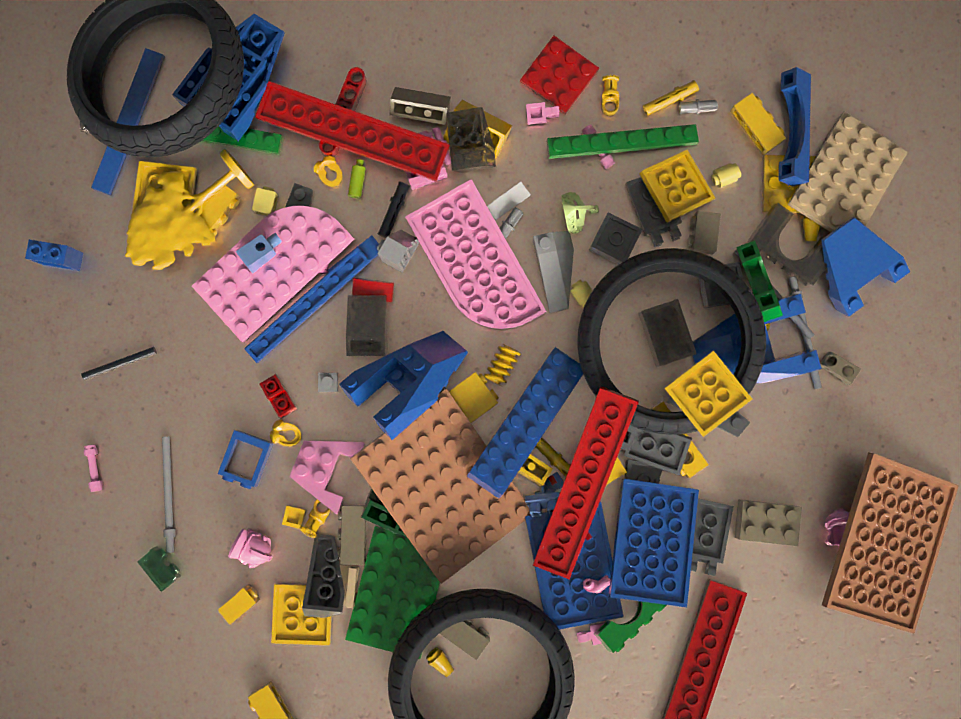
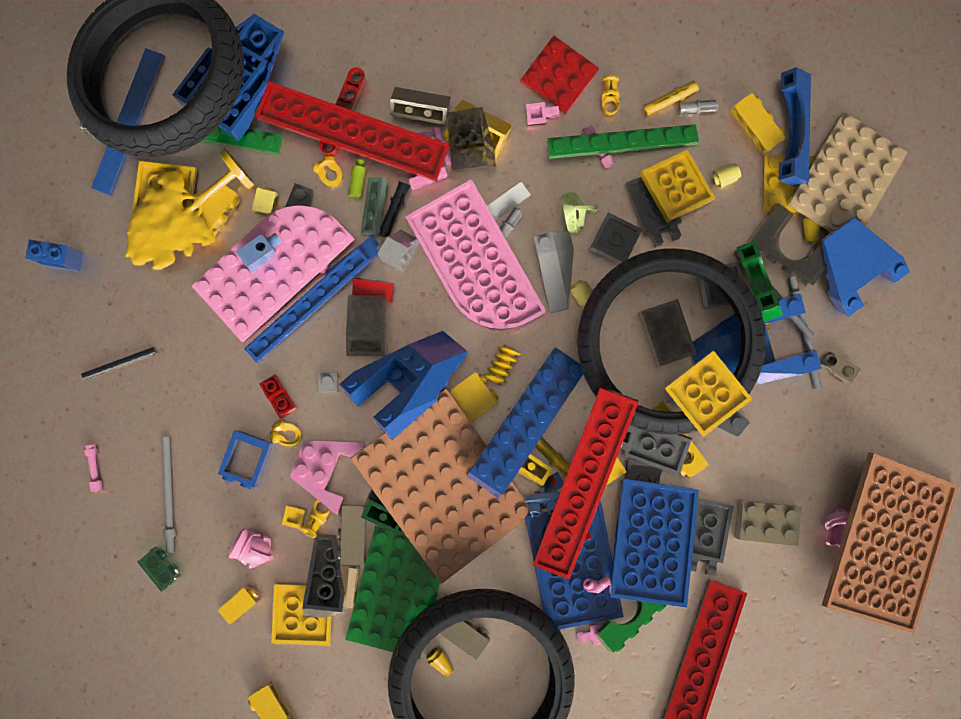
dark tan brick [688,211,721,254] -> none
none -> sand green plate [361,177,387,235]

